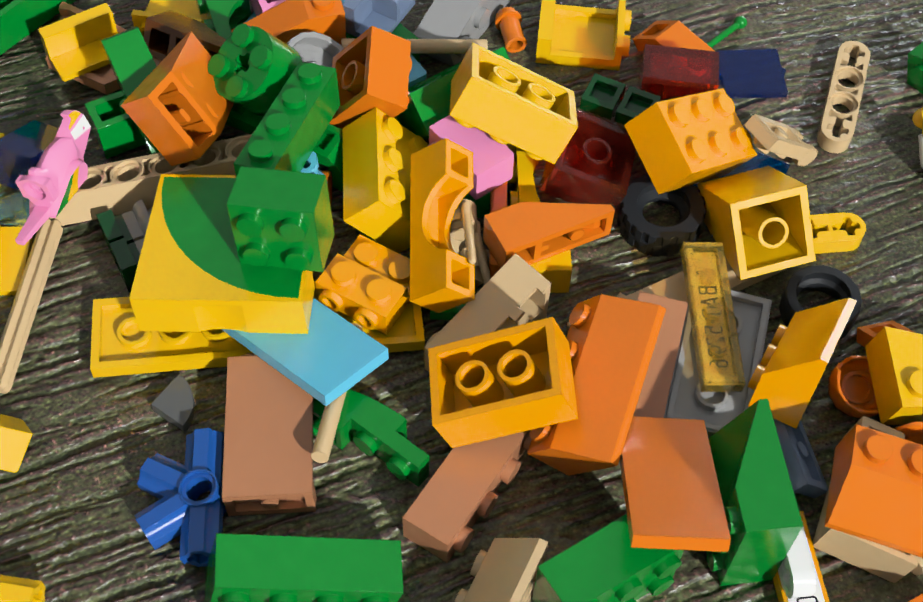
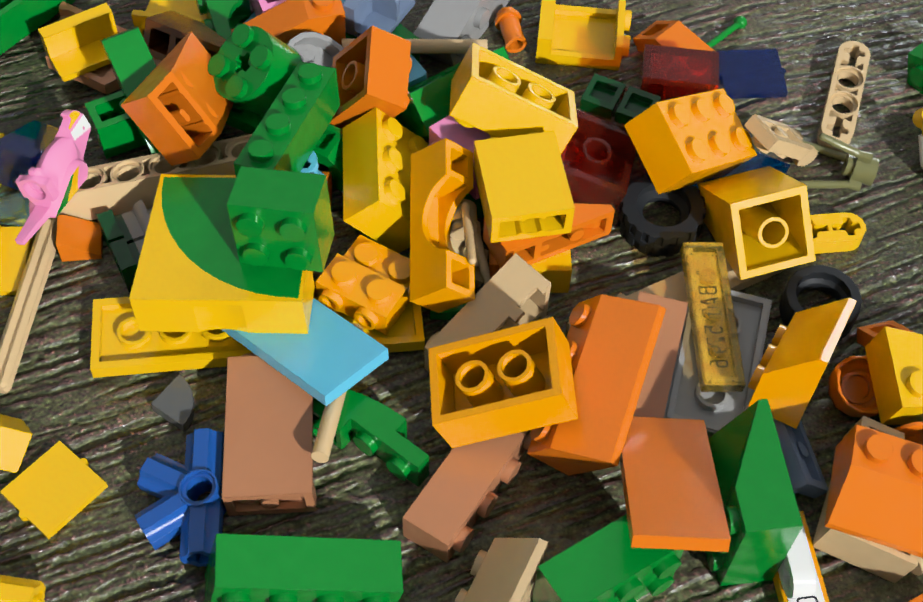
none -> yellow piece [0,440,108,540]
none -> orange slope [56,215,103,262]
none -> yellow brick [473,131,575,243]
none -> olive plant [798,133,880,192]

